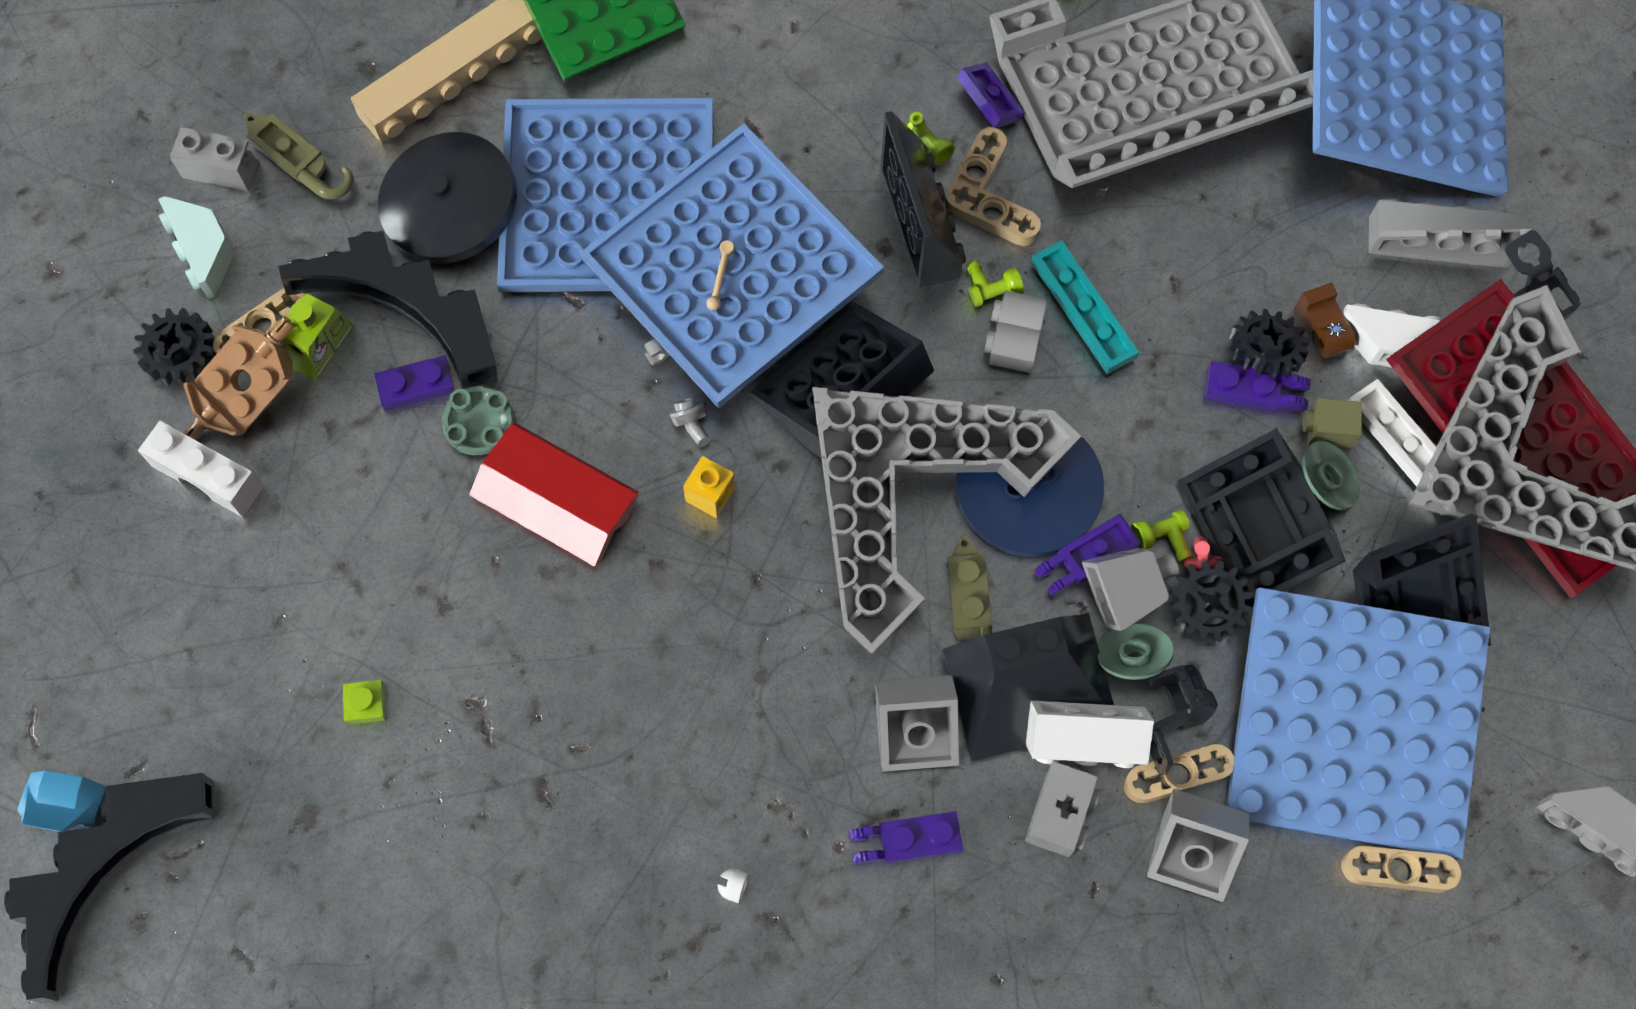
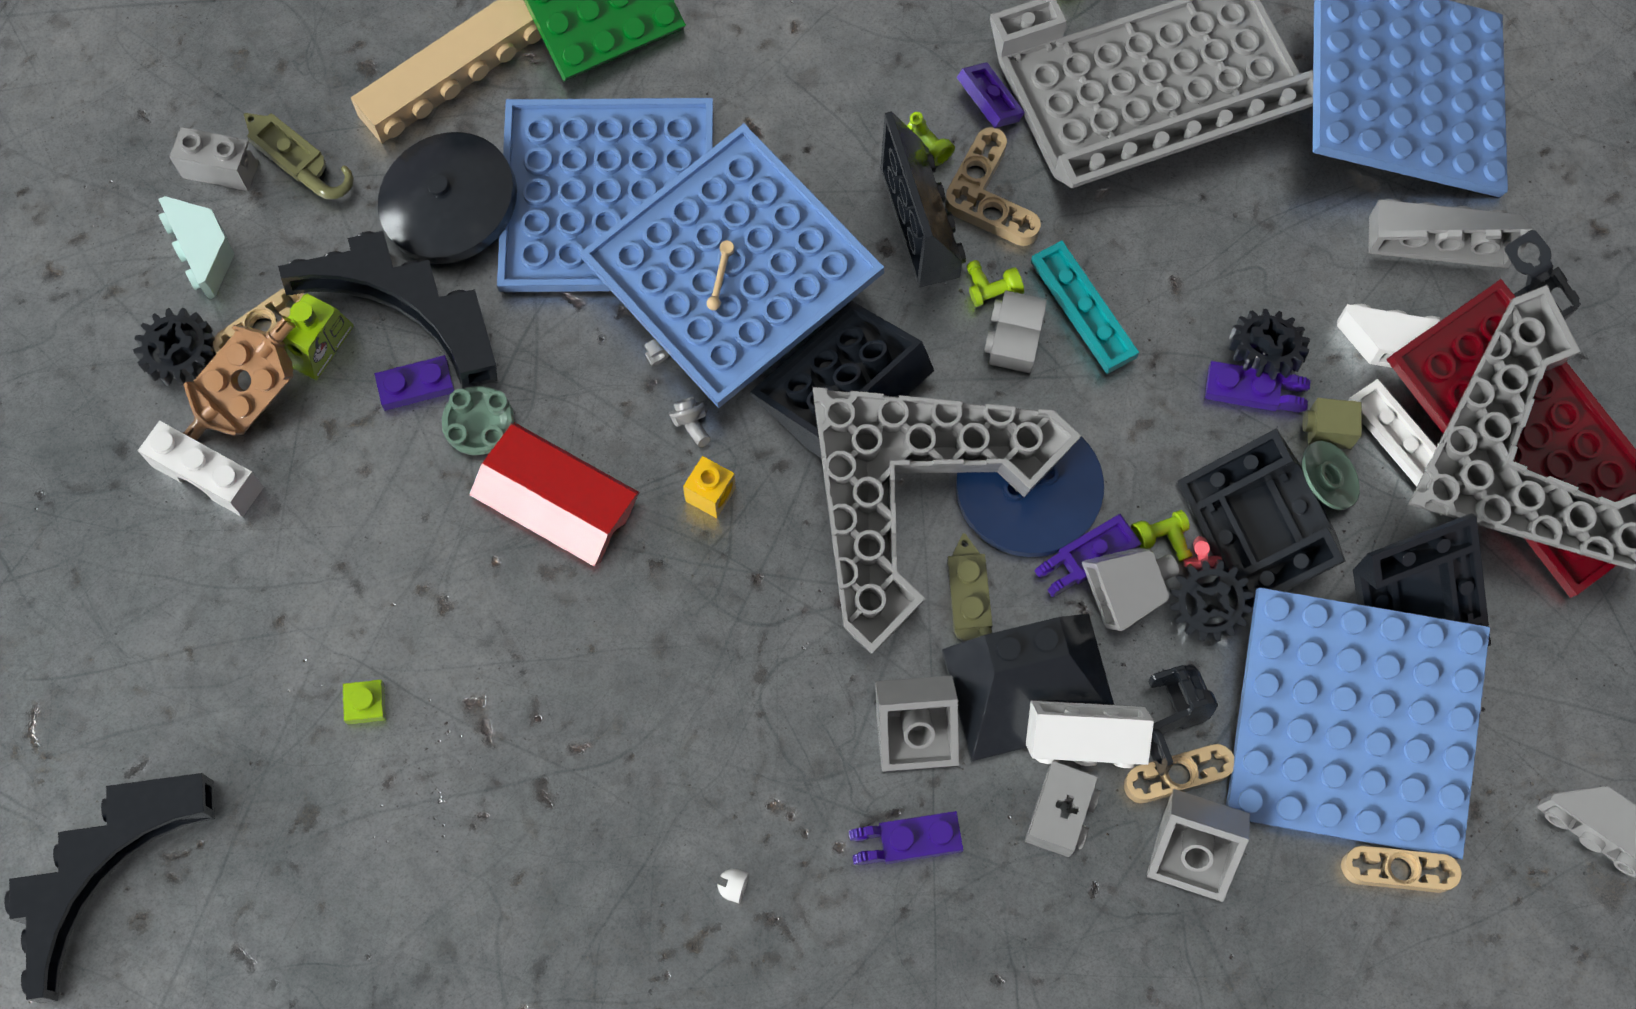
dark azure slope [17,770,106,832] -> none
sand green dish [1097,623,1174,680] -> none
reddish brown leg [1294,282,1355,358] -> none

